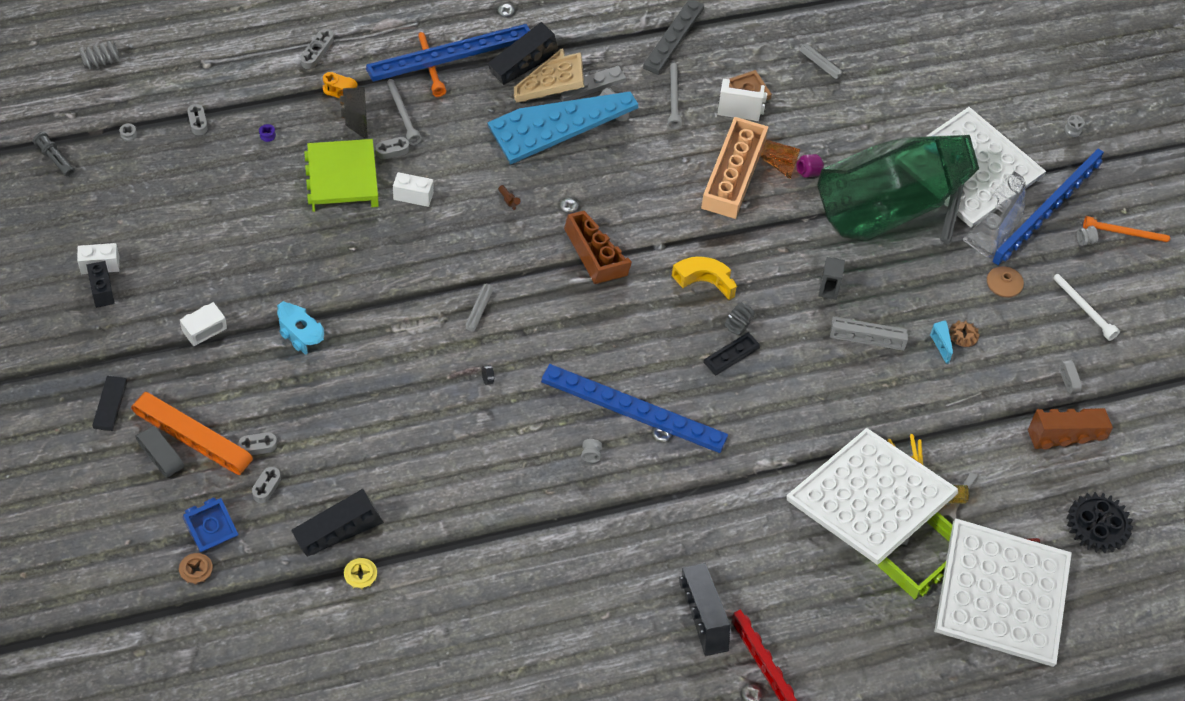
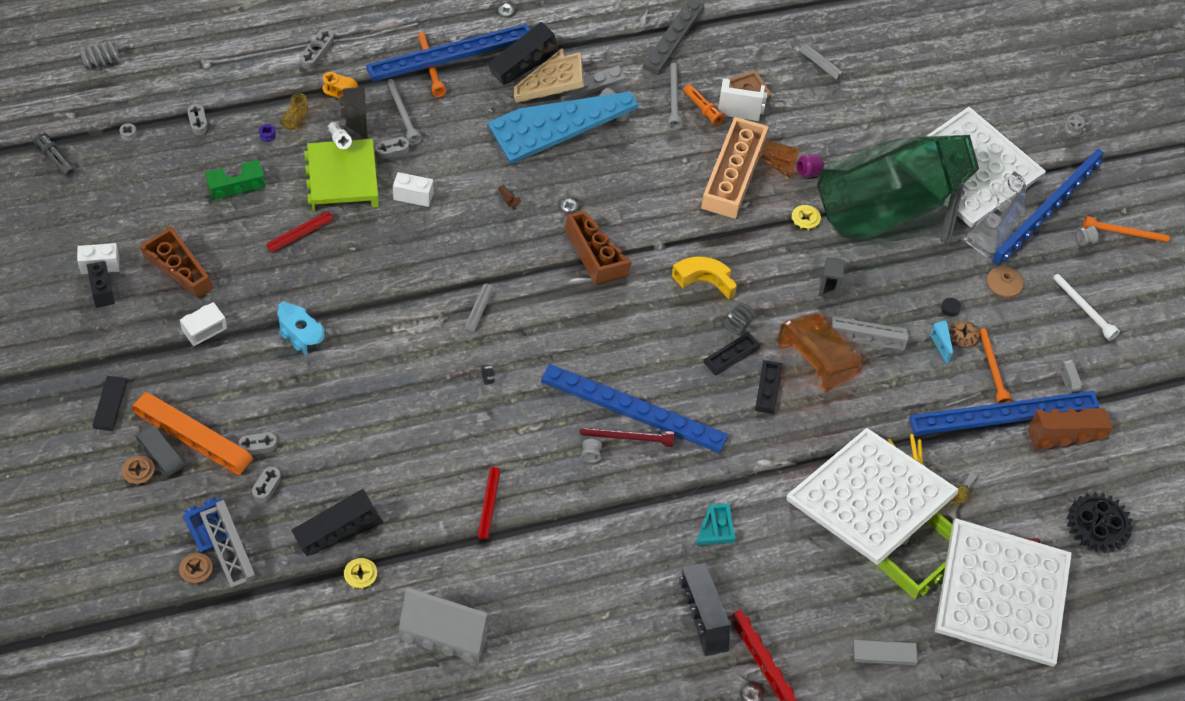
none -> medium nougat gear [122,456,155,486]
none -> dark orange wedge [139,226,214,298]
none -> light grey fence [200,500,255,589]
none -> green arch [205,160,266,200]
none -> red axle [266,211,333,253]
none -> clear yellow piece [280,93,308,130]
none -> white pin [328,122,352,149]
none -> light grey slope [399,588,488,663]
none -> red axle [478,467,500,539]
none -> dark red piece [579,428,674,447]
none -> orange pin [683,84,725,126]
none -> teal wing [696,503,736,546]
none -> black tile [755,360,782,414]
none -> clear orange windscreen [777,313,863,393]
none -> light yellow gear [792,205,821,230]
none -> light grey tile [853,640,917,665]
none -> blue plate [909,391,1100,436]
none -> black tile [941,298,961,317]
none -> orange piece [979,328,1012,404]

